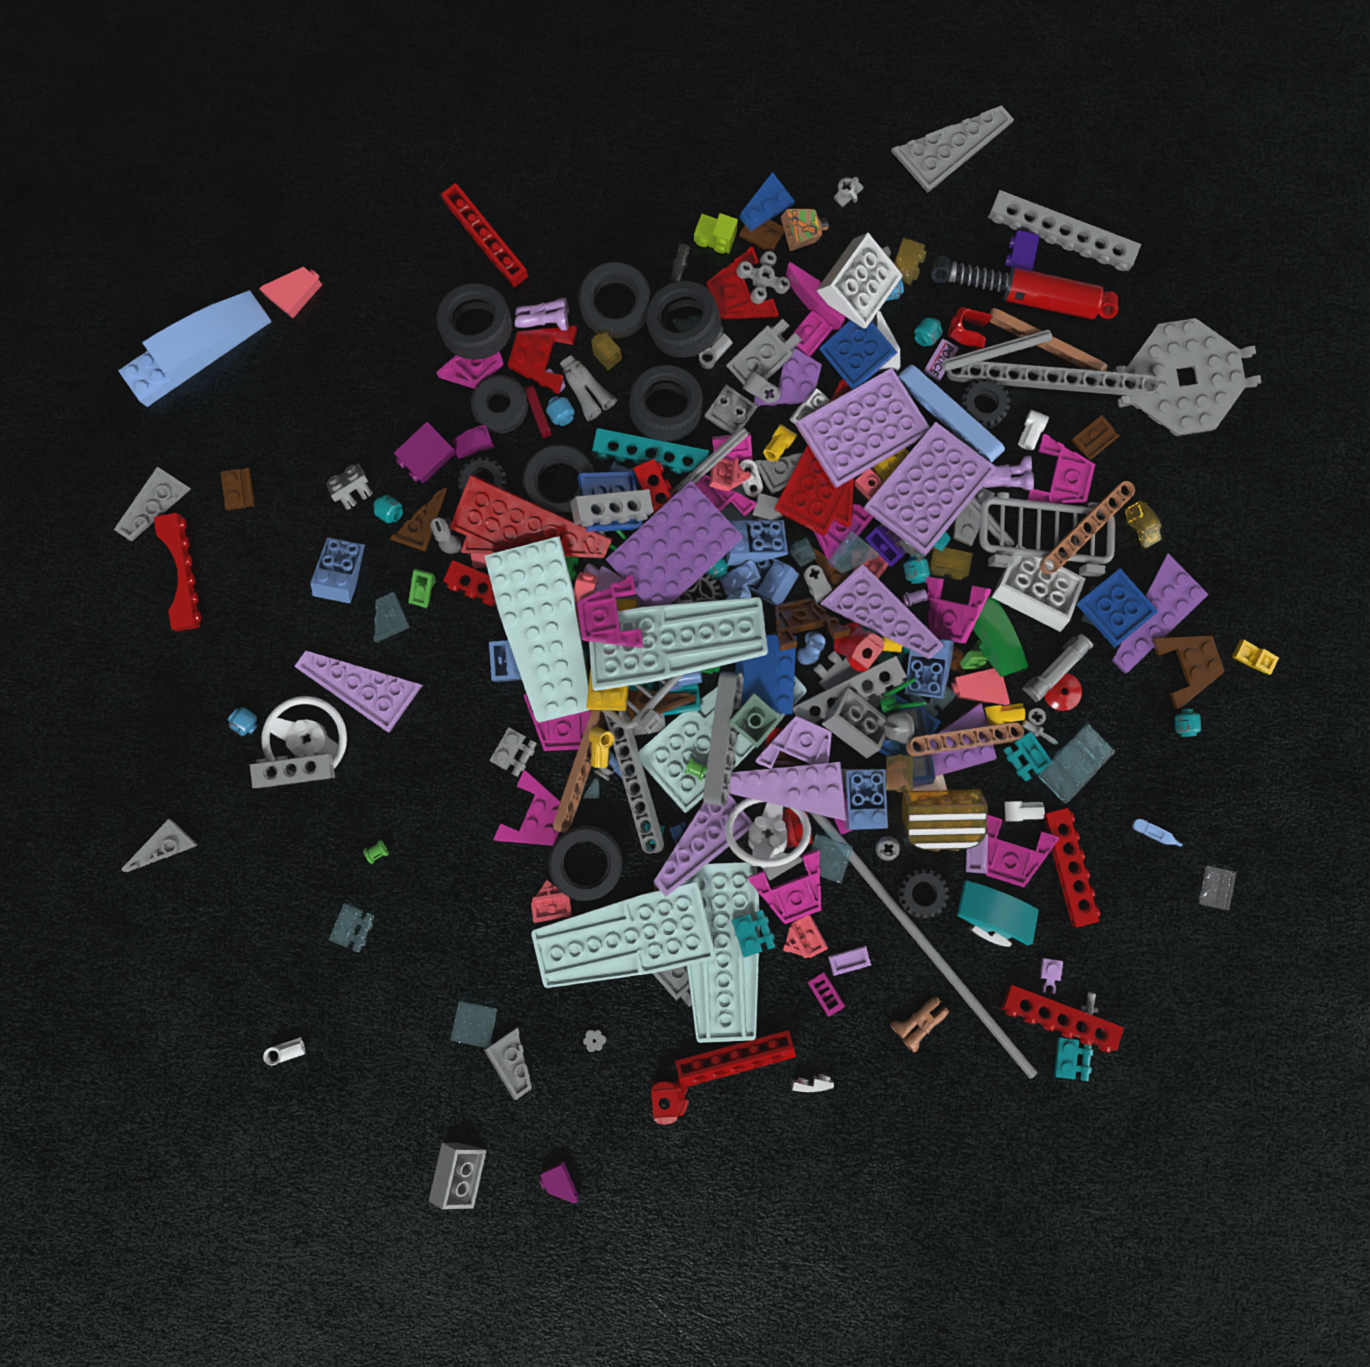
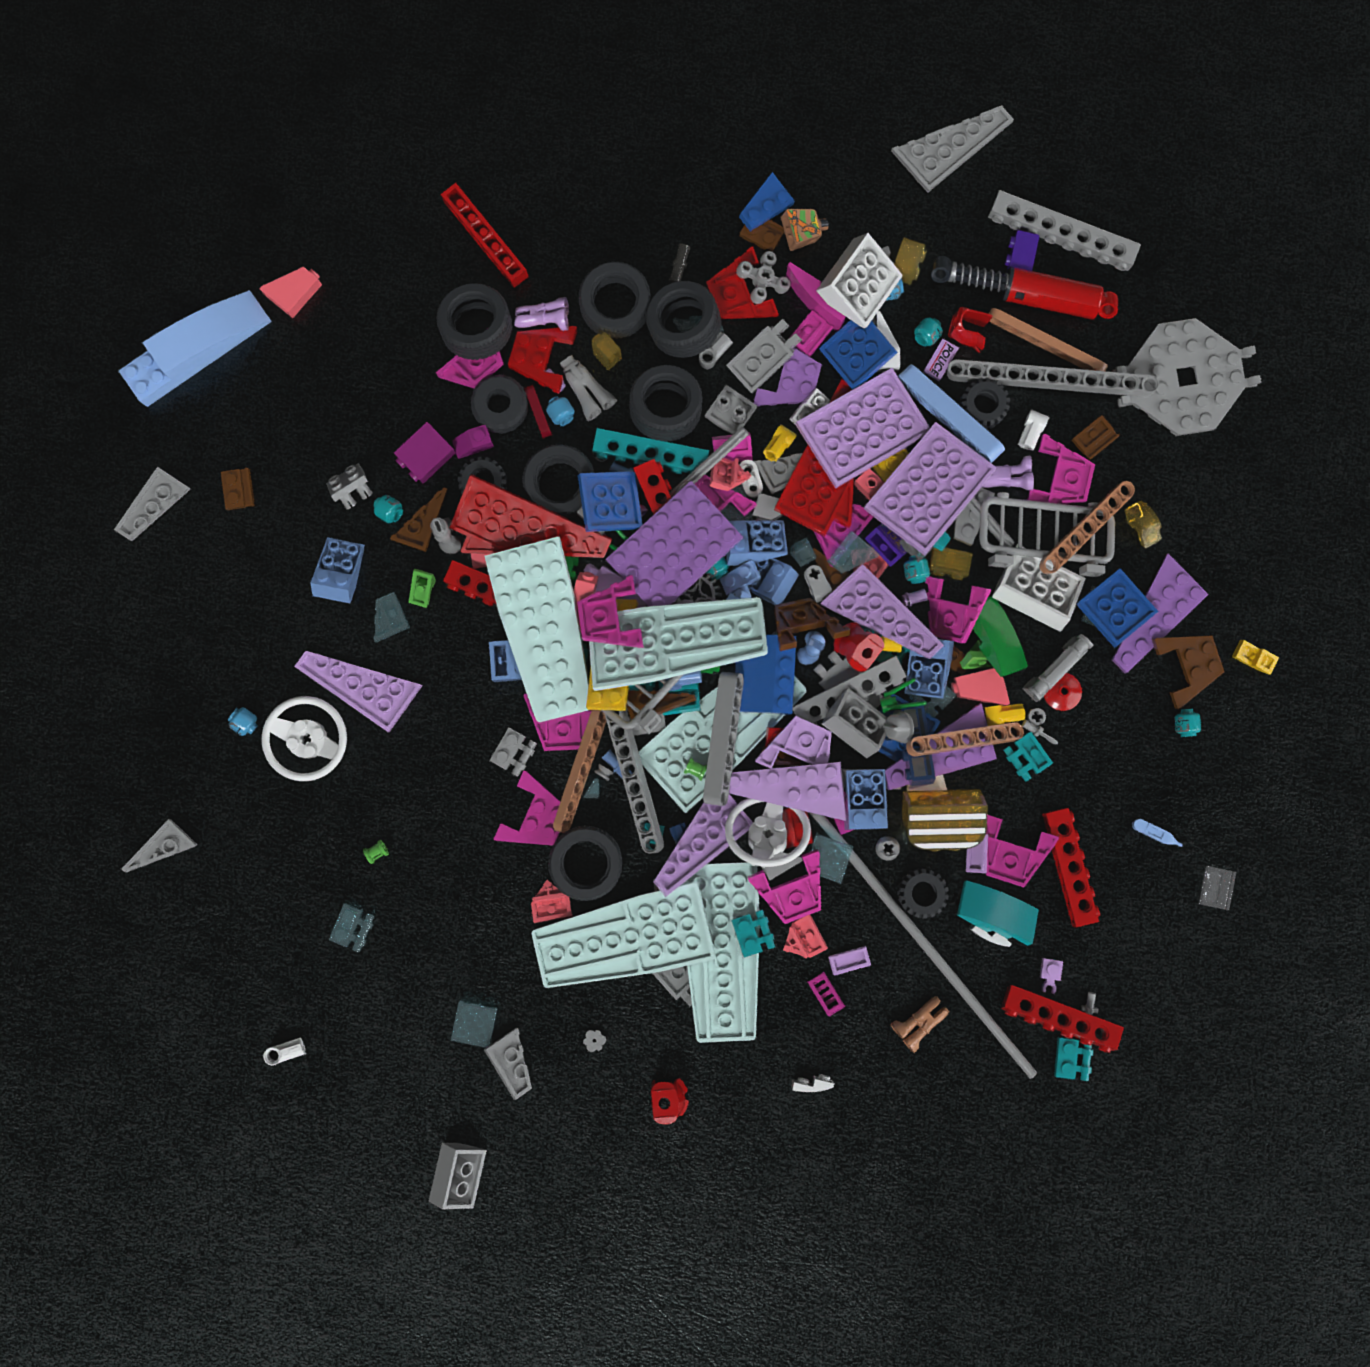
red arch [154,513,201,631] -> none
light grey brick [250,751,335,788] -> none
magenta slope [539,1161,579,1203] -> none
light grey brick [570,489,653,527] -> none
yellow piece [589,727,614,768] -> none
red brick [675,1030,796,1088] -> none
lime brick [694,213,738,253] -> none
sand green slope [728,693,783,748] -> none
light grey piece [743,371,780,403] -> none
light grey piece [834,177,864,207] -> none
clear yellow piece [886,754,913,792] -> none
light grey axle [942,330,1052,371] -> none
white piece [1005,801,1045,821] -> none
clear light blue plate [1038,724,1115,804] -> none

